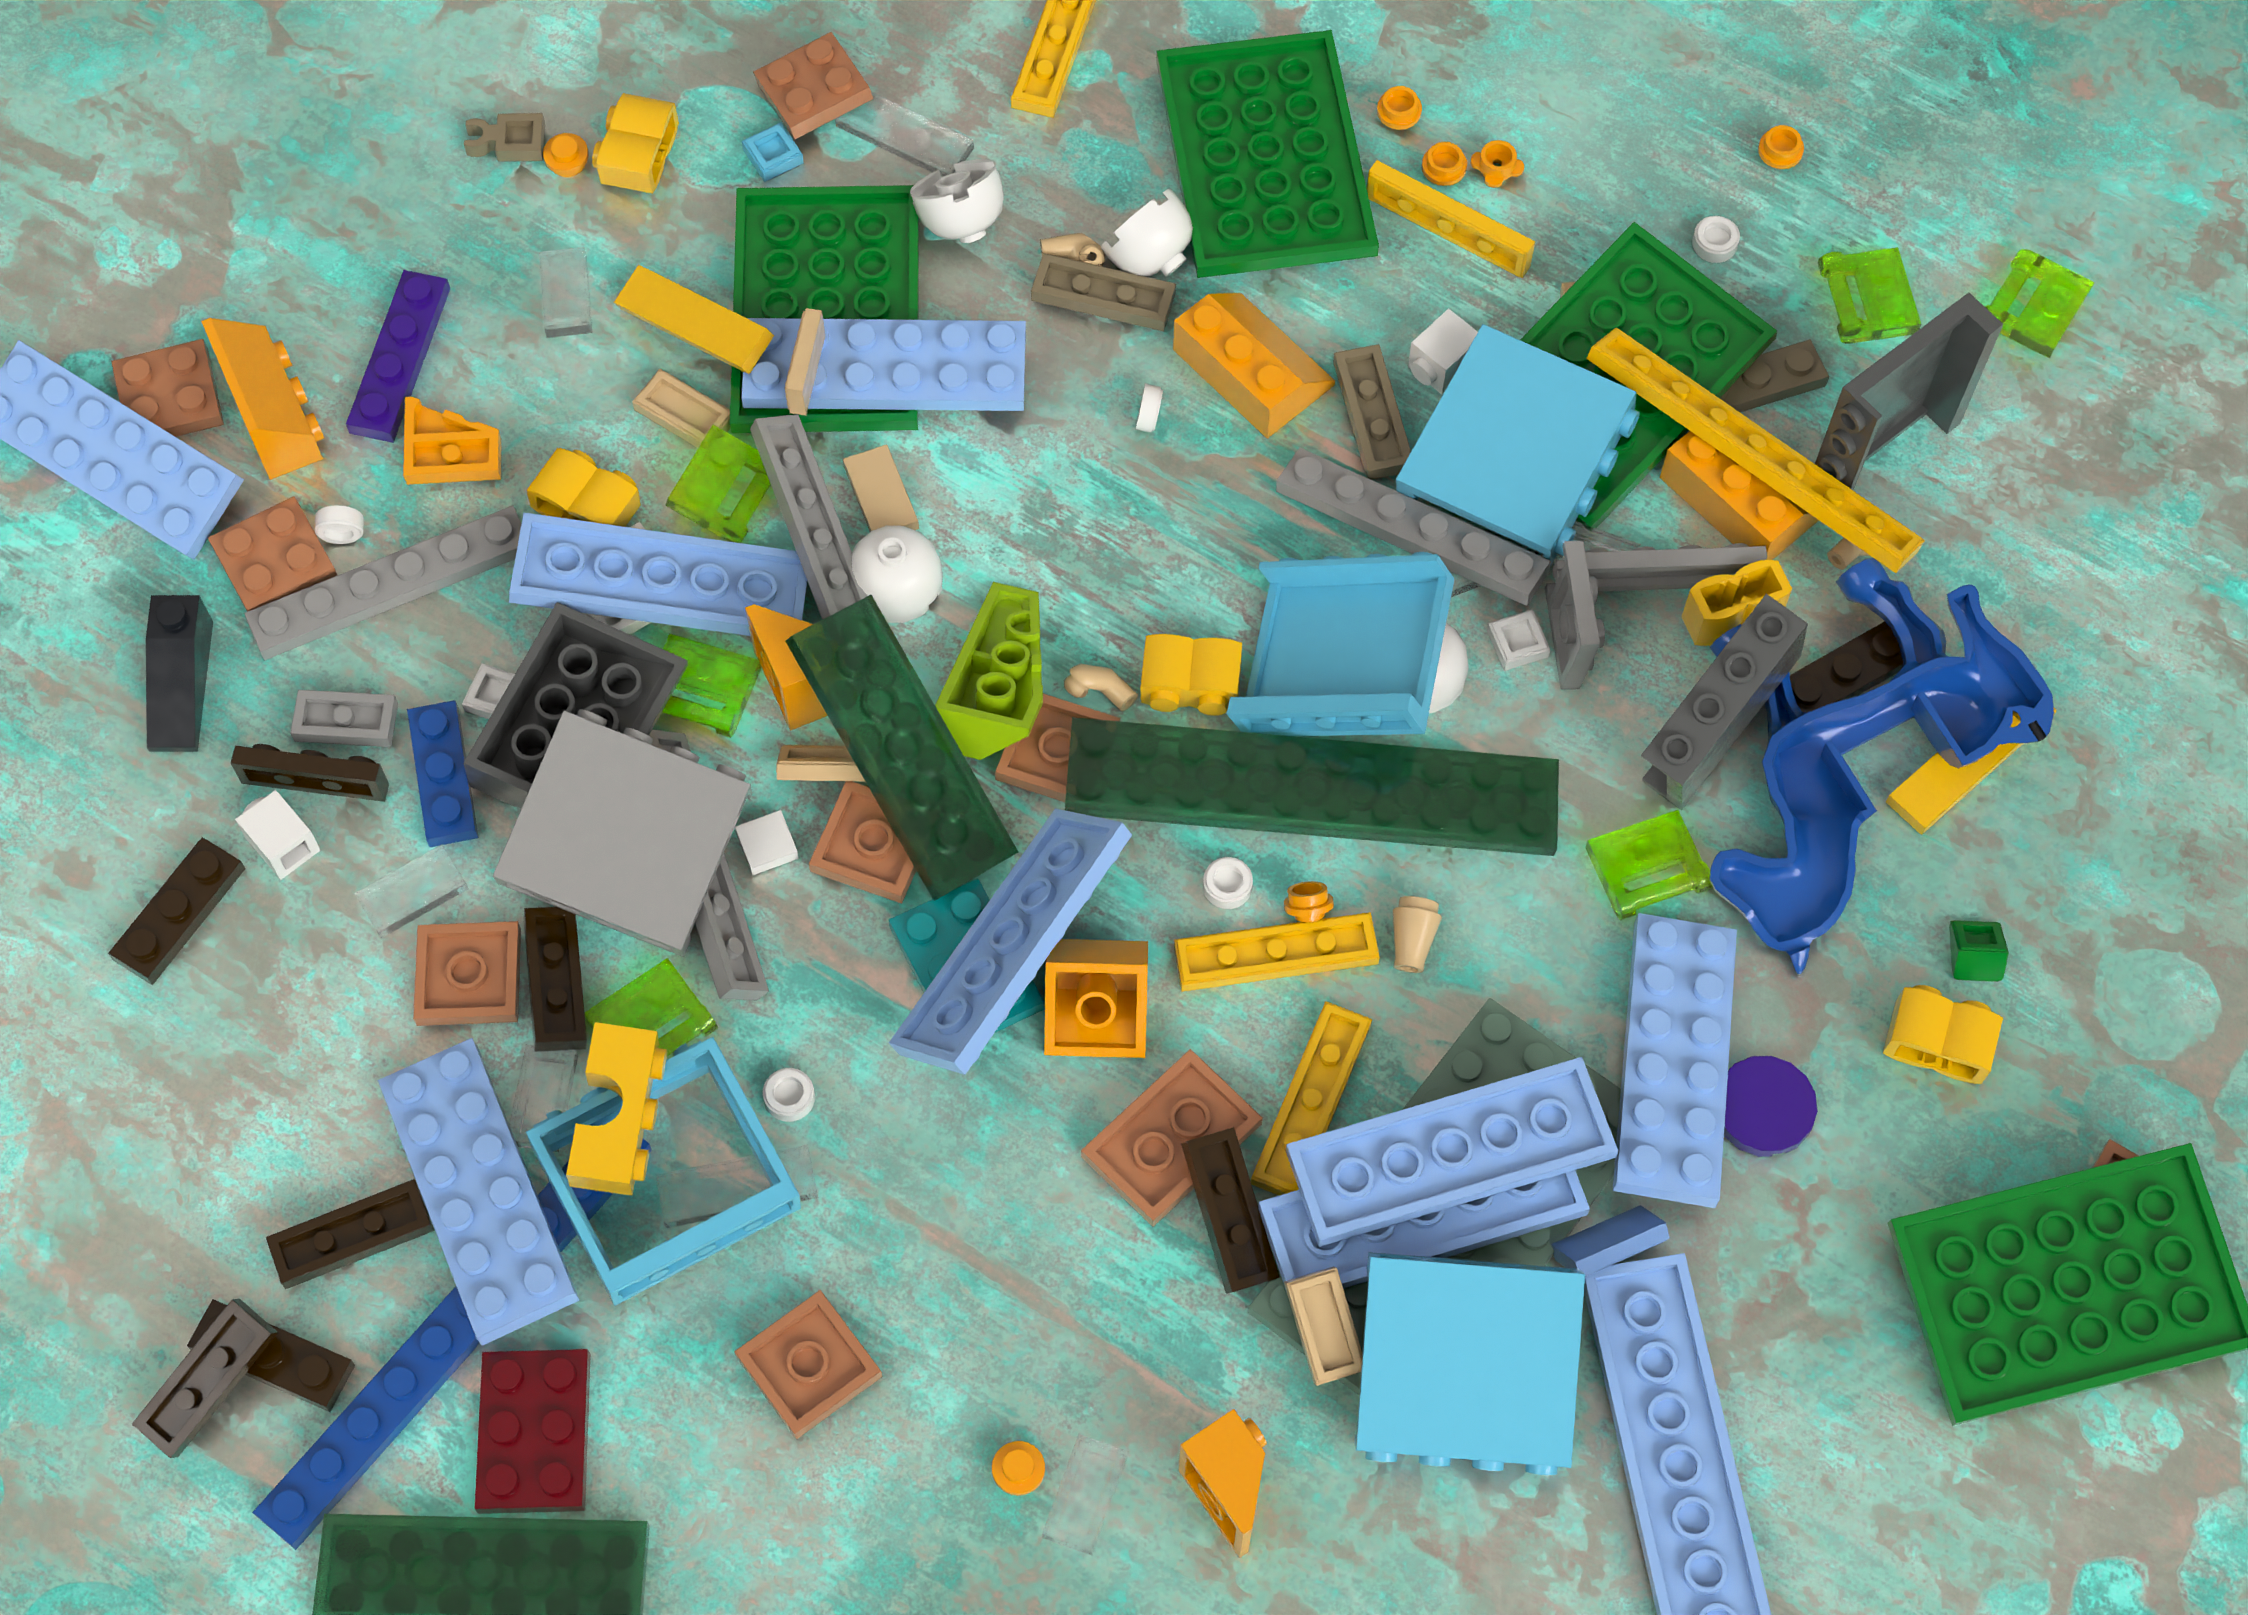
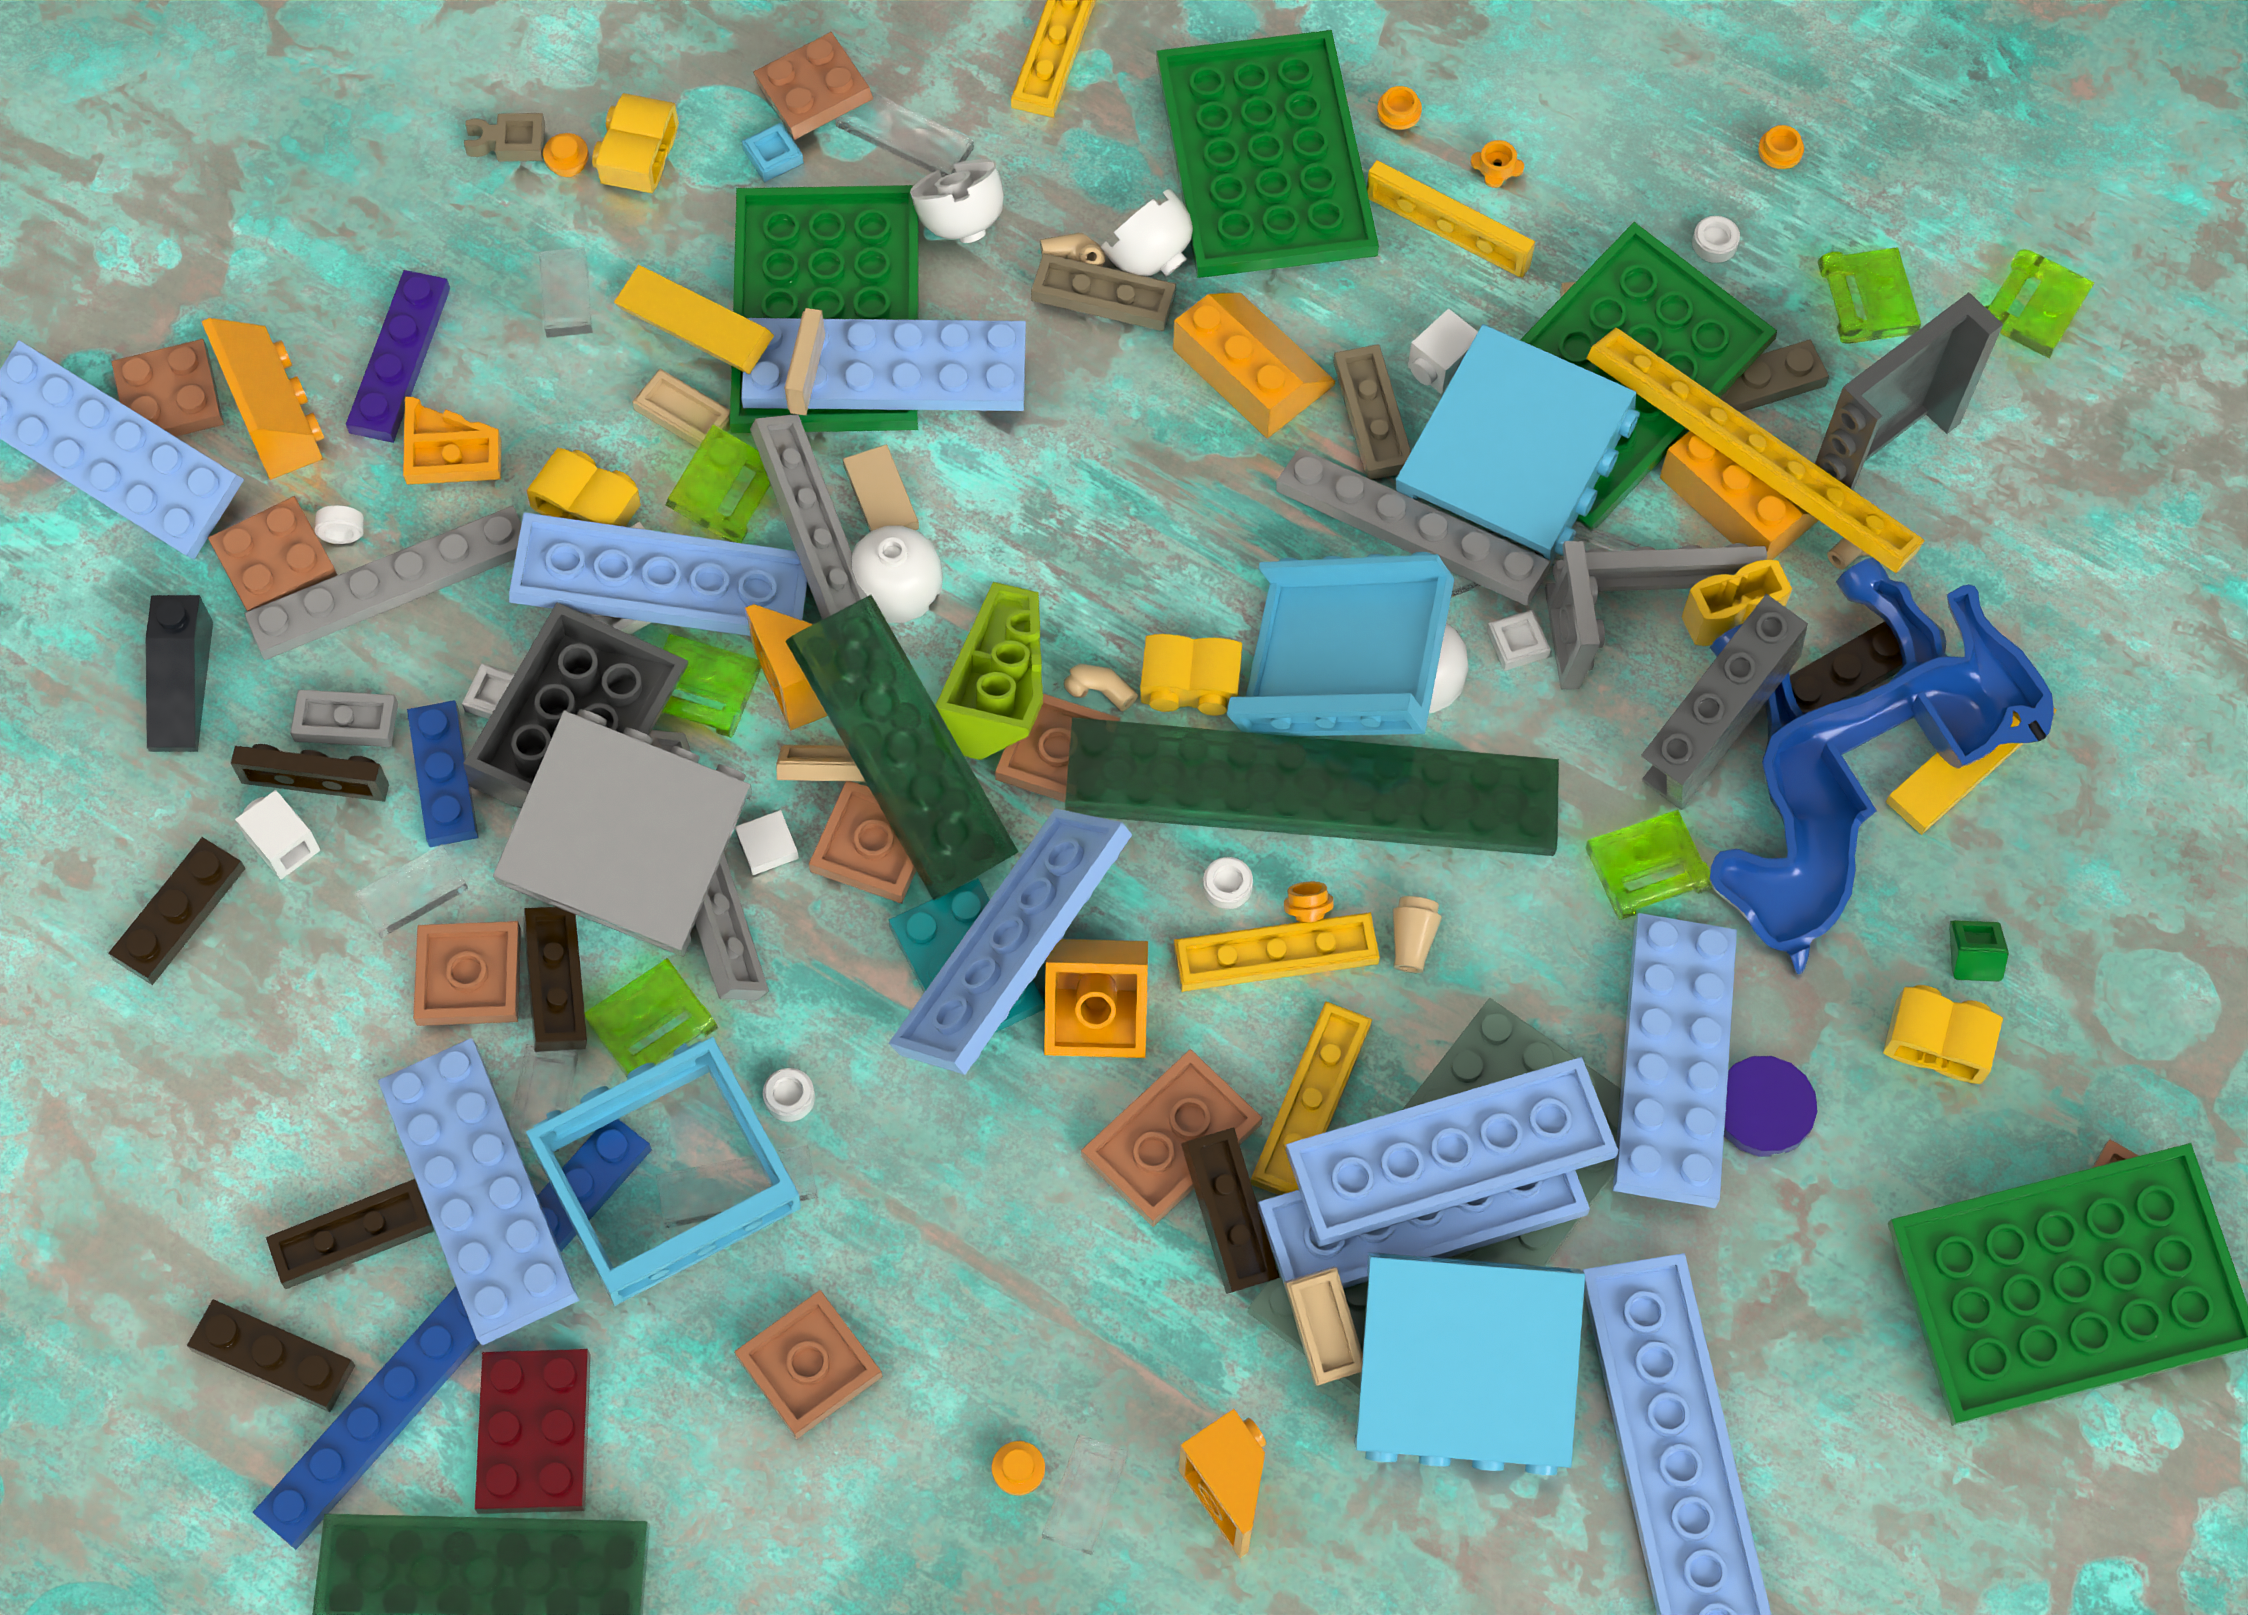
plate [132,1299,278,1458] -> none
yellow arch [566,1022,667,1196] -> none
white tile [1135,383,1163,433] -> none
light orange plate [1422,142,1467,186] -> none
medium blue tile [1551,1205,1670,1276] -> none

